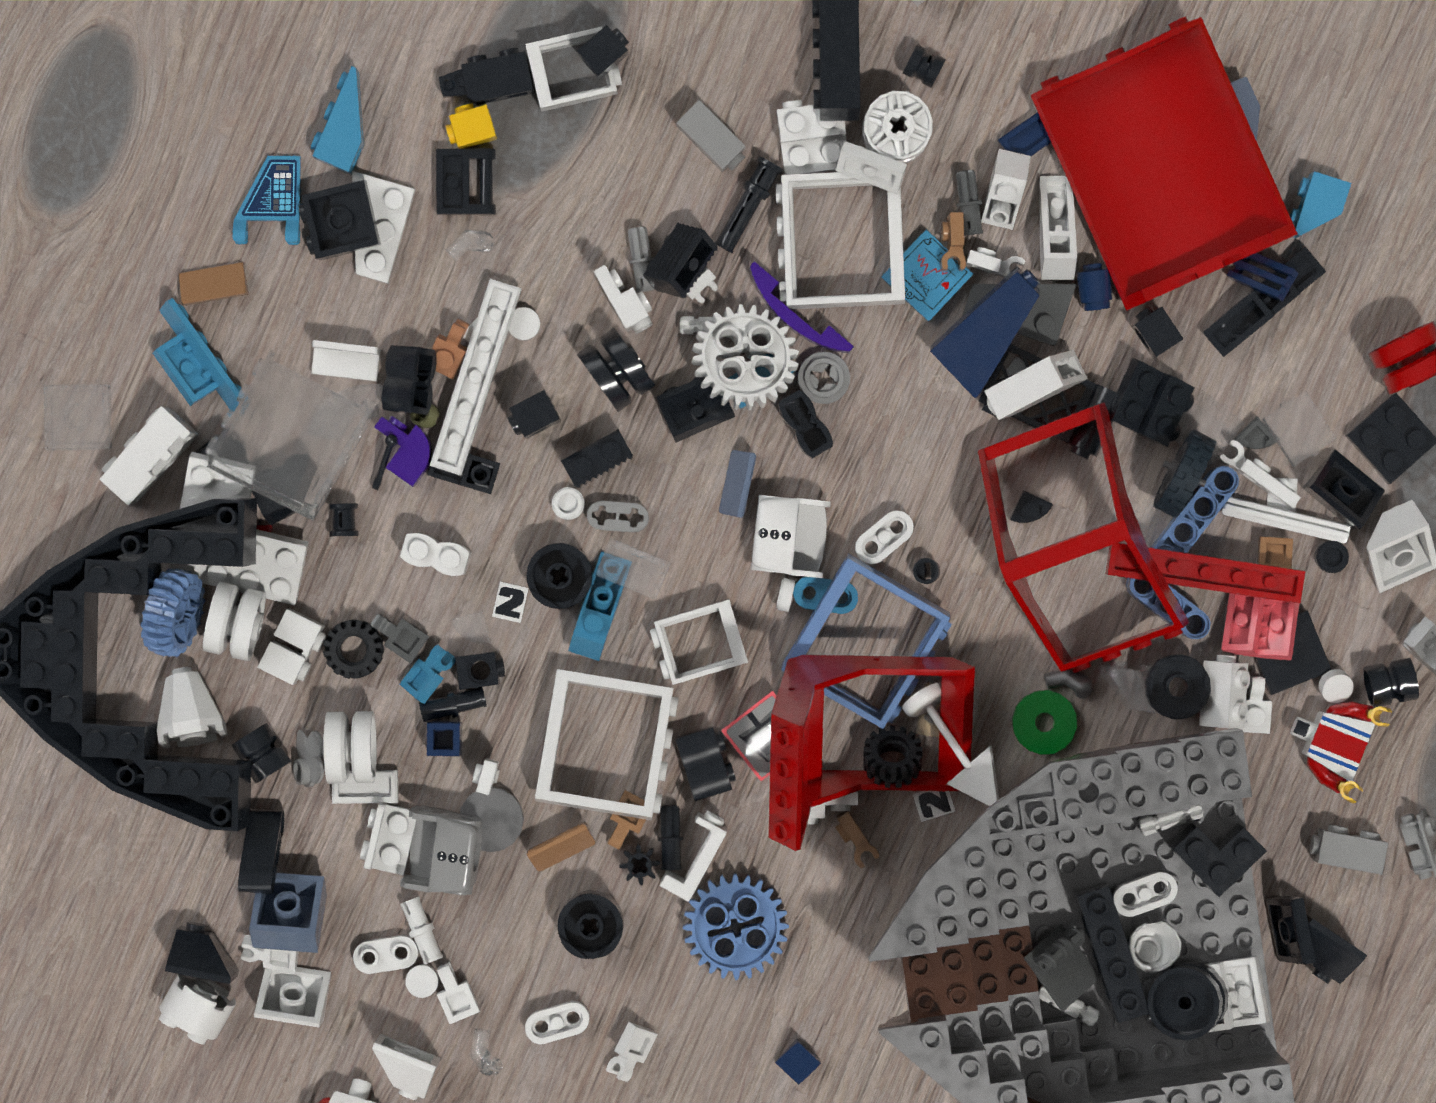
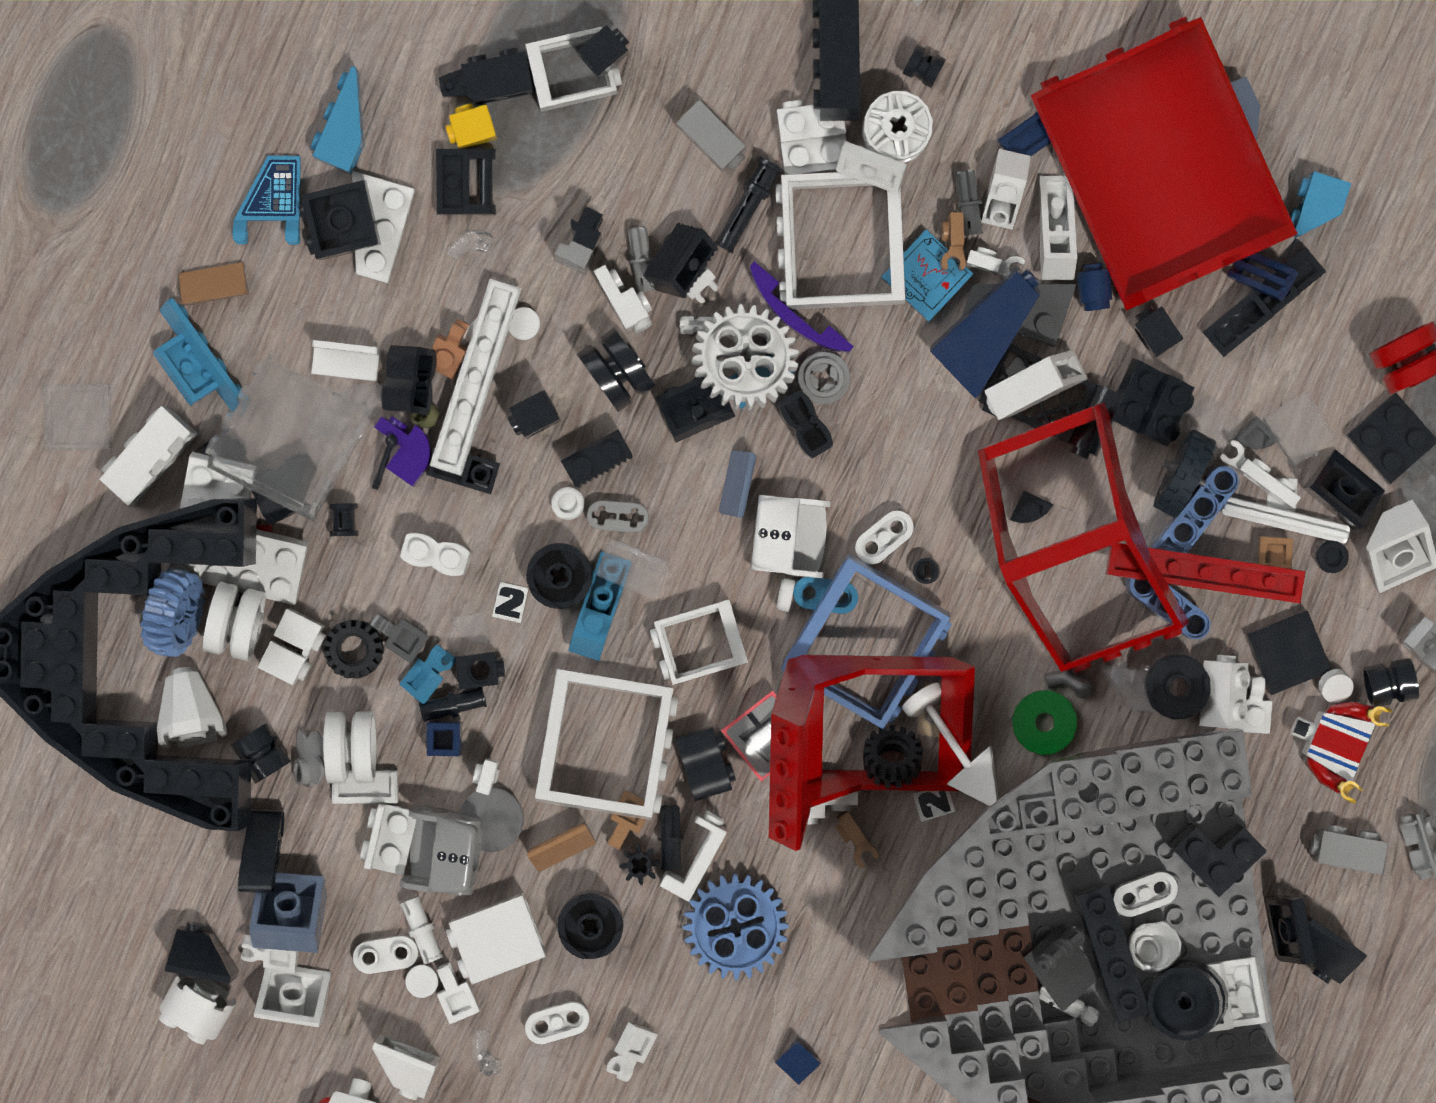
white axle [1138,804,1203,836] -> none
coral slope [1221,593,1299,660] -> none
none -> white brick [446,893,547,984]
none -> hips [554,206,603,275]

